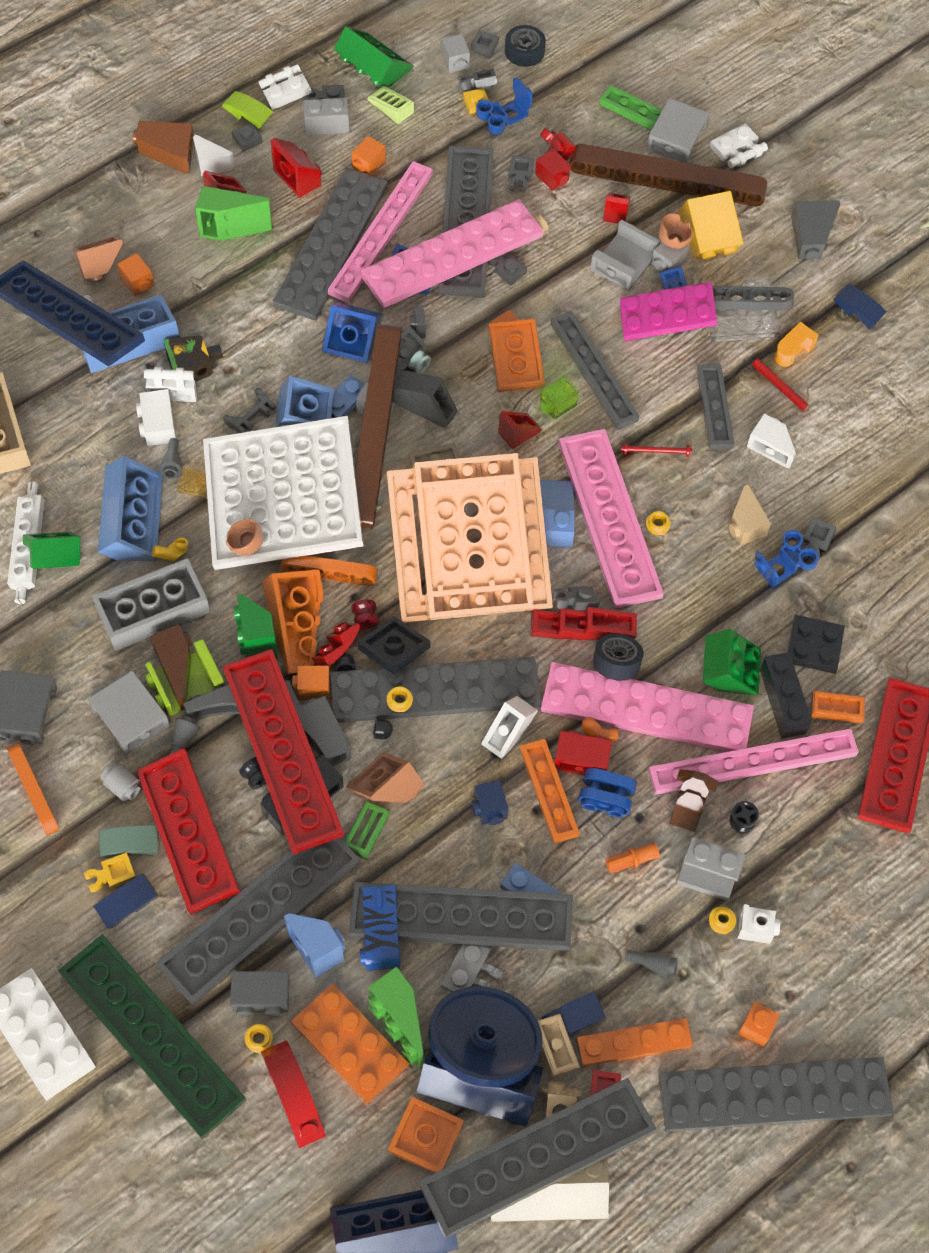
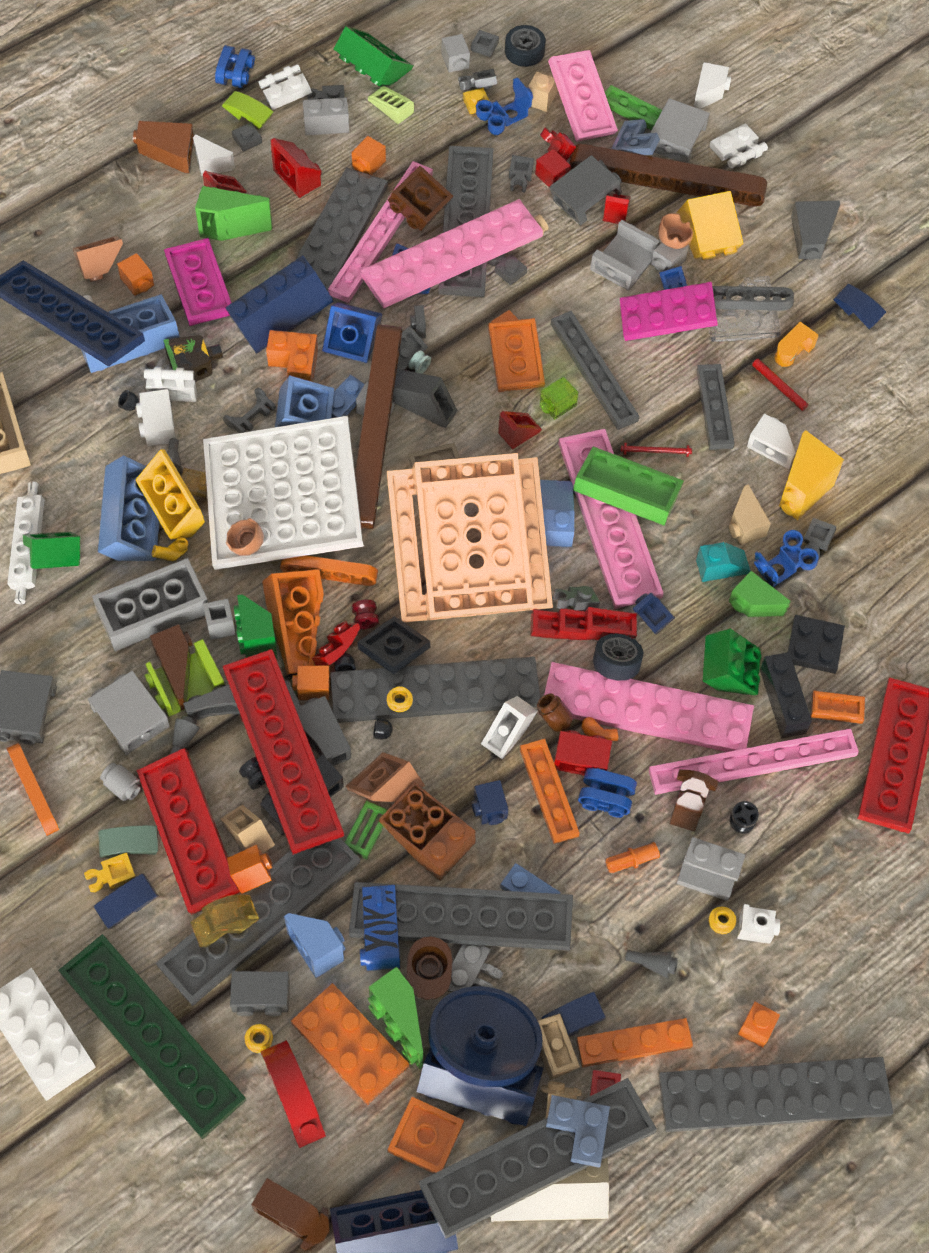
yellow plate [646,511,671,535] -> none
none -> black hinge [118,390,139,411]
none -> yellow slope [135,449,205,540]
none -> dark pink plate [164,238,231,326]
none -> clear yellow brick [190,895,259,947]
none -> light grey brick [203,599,236,640]
none -> blue brick [215,45,255,88]
none -> tan slope [220,805,275,854]
none -> dark blue slope [225,255,334,354]
none -> orange brick [227,845,273,893]
none -> reddish brown piece [251,1178,330,1251]
none -> orange brick [266,330,318,382]
none -> dark orange slope [379,782,476,881]
none -> reddish brown plate [388,166,454,231]
none -> reddish brown piece [406,936,452,1000]
none -> tan slope [528,72,558,112]
none -> reddish brown brick [537,693,573,732]
none -> sand blue plate [546,1095,610,1168]
none -> bright pink plate [548,50,618,142]
none -> dark grey panel [549,155,622,226]
none -> bright green slope [573,446,684,526]
none -> sand blue plate [611,119,660,155]
none -> dark blue bracket [633,592,675,634]
none -> white slope [694,62,731,109]
none -> teal slope [696,542,751,582]
none -> bright green slope [729,571,791,617]
none -> yellow slope [779,430,844,521]

